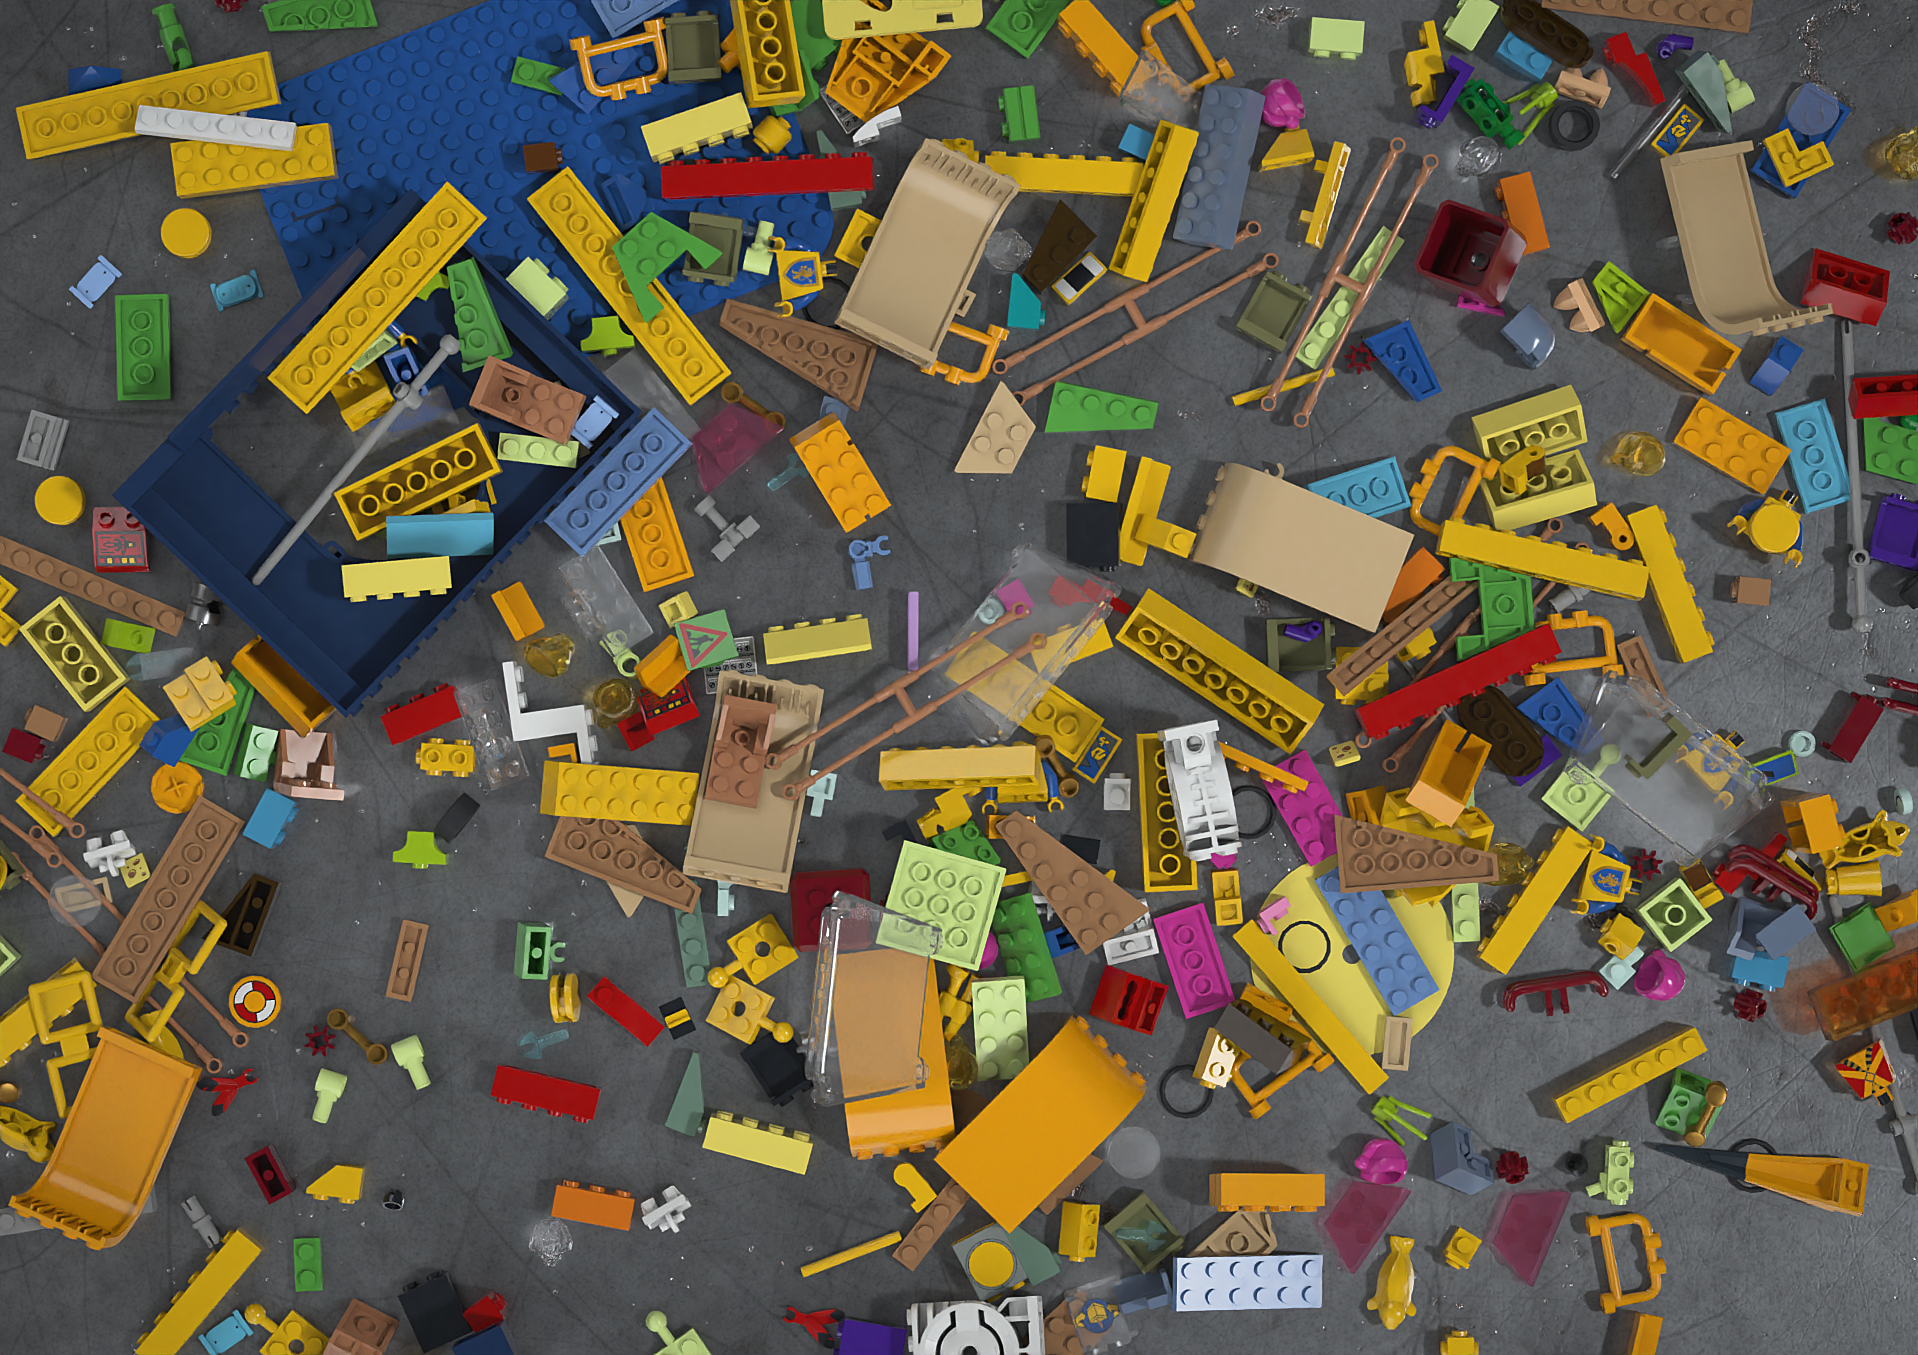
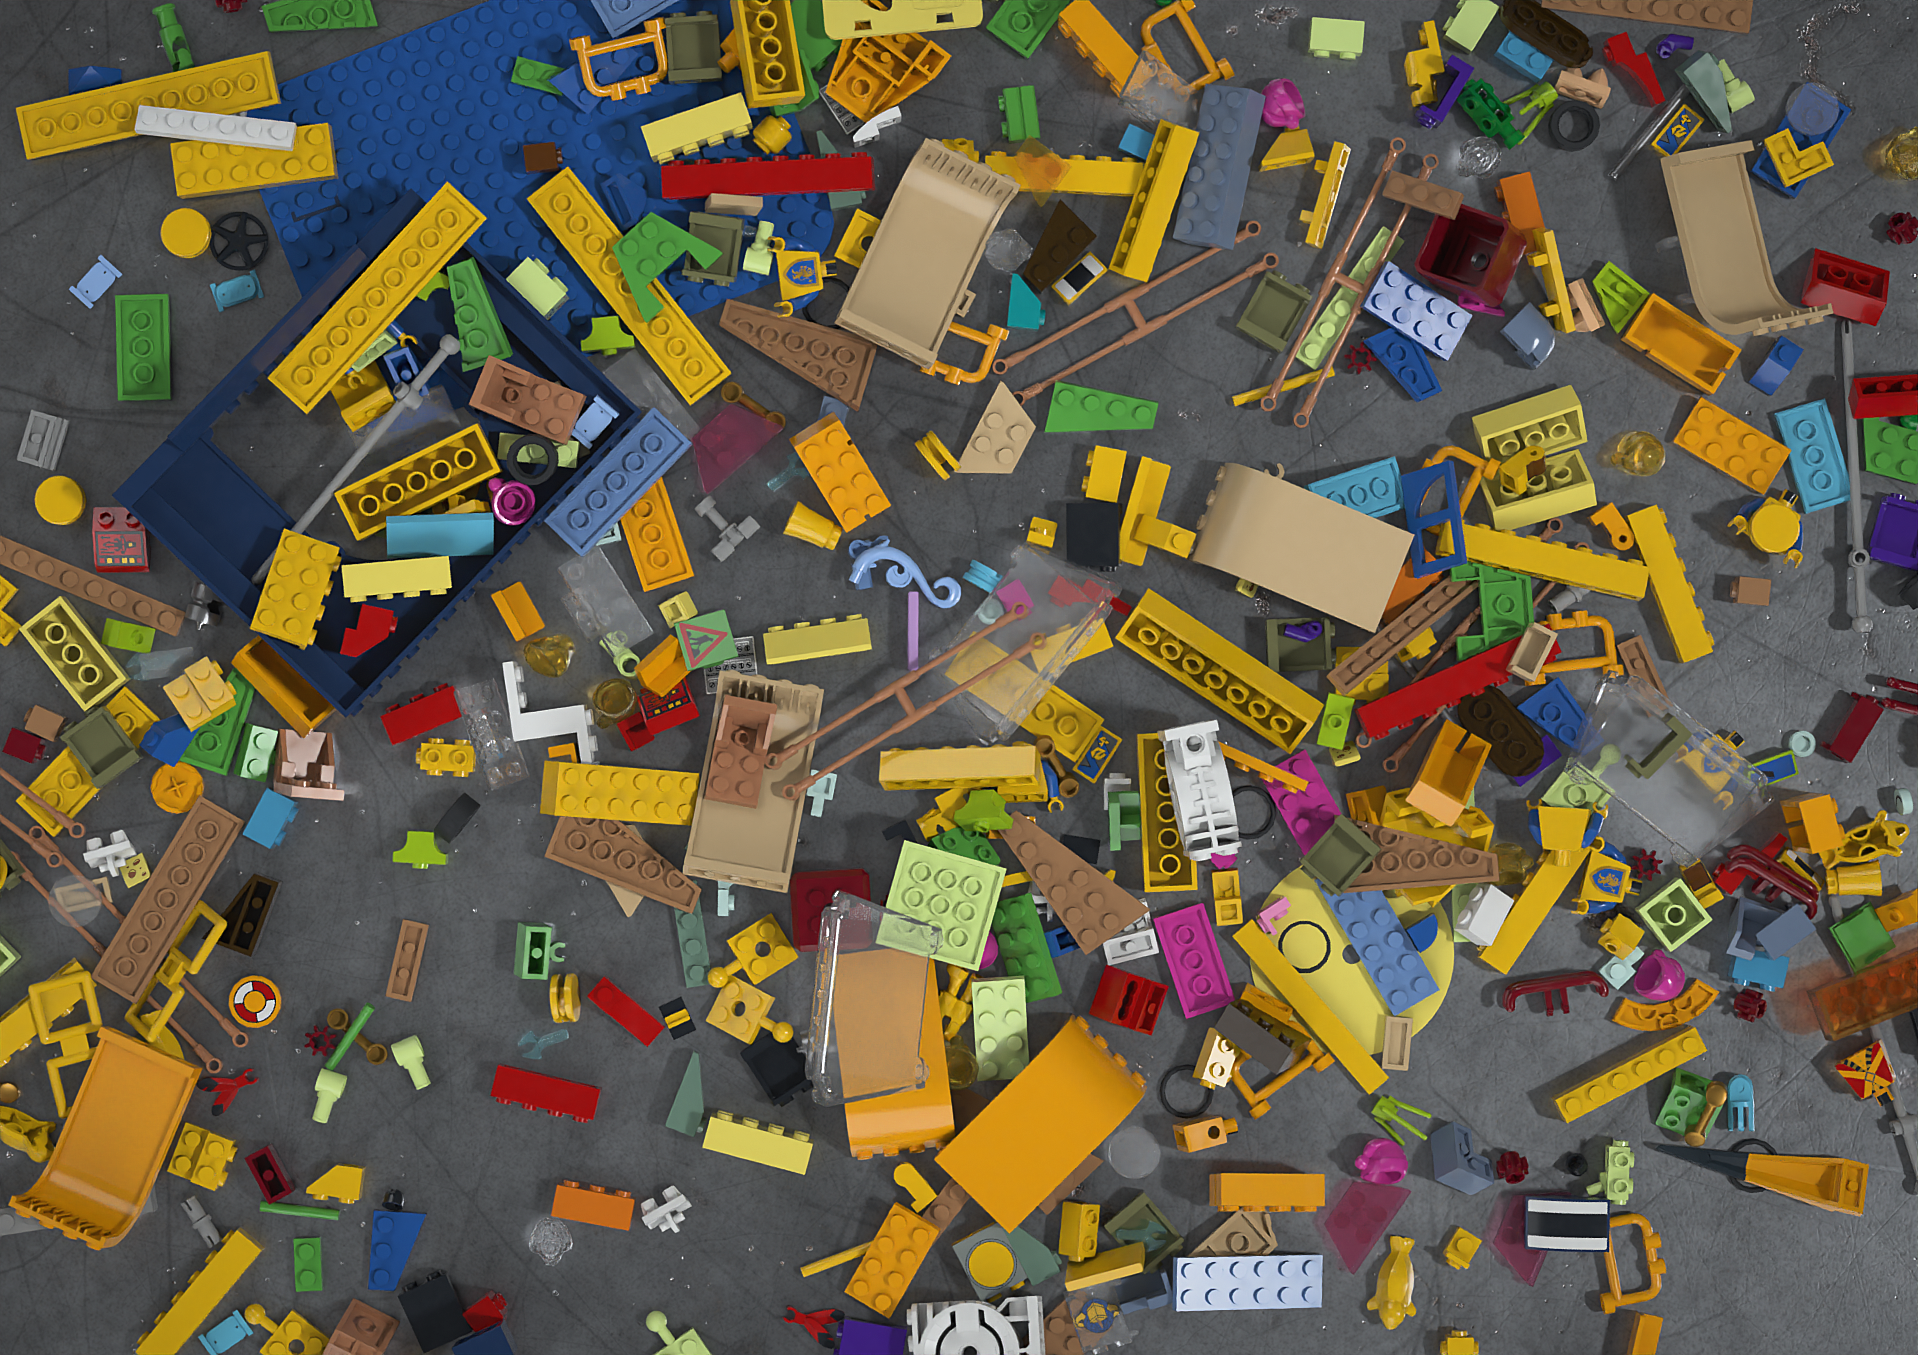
none -> olive panel [60,705,143,789]
none -> yellow plate [167,1121,238,1191]
none -> black wheel [209,212,269,271]
none -> yellow bracket [250,529,342,650]
none -> bright green bar [260,1201,340,1220]
none -> bright green bar [325,1002,375,1071]
none -> red piece [340,604,398,657]
none -> blue wing [368,1210,427,1291]
none -> dark pink piece [488,477,535,525]
none -> black tyre [507,434,559,485]
none -> tan tile [705,193,763,216]
none -> yellow plant [782,501,843,550]
none -> light orange plate [844,1202,941,1319]
none -> light blue plant [849,539,961,609]
none -> yellow head [915,430,961,480]
none -> lime brick [954,789,1014,833]
none -> medium azure wheel [962,559,1004,595]
none -> clear yellow wing [1014,135,1072,208]
none -> yellow bracket [1026,517,1058,548]
none -> yellow tile [1065,1241,1146,1292]
none -> bright green panel [1108,791,1141,851]
none -> light orange torso [1172,1115,1238,1153]
none -> olive panel [1299,814,1382,897]
none -> lime brick [1316,692,1355,750]
none -> plate [1360,261,1473,361]
none -> medium nougat plate [1382,170,1464,220]
none -> blue window [1401,460,1467,579]
none -> blue brick [1405,913,1438,953]
none -> white brick [1454,884,1514,946]
none -> tan panel [1506,622,1558,682]
none -> slope [1524,1195,1610,1252]
none -> yellow torso [1526,799,1608,867]
none -> yellow hinge [1527,227,1576,333]
none -> light orange tile [1611,978,1719,1031]
none -> medium azure arm [1727,1074,1755,1131]

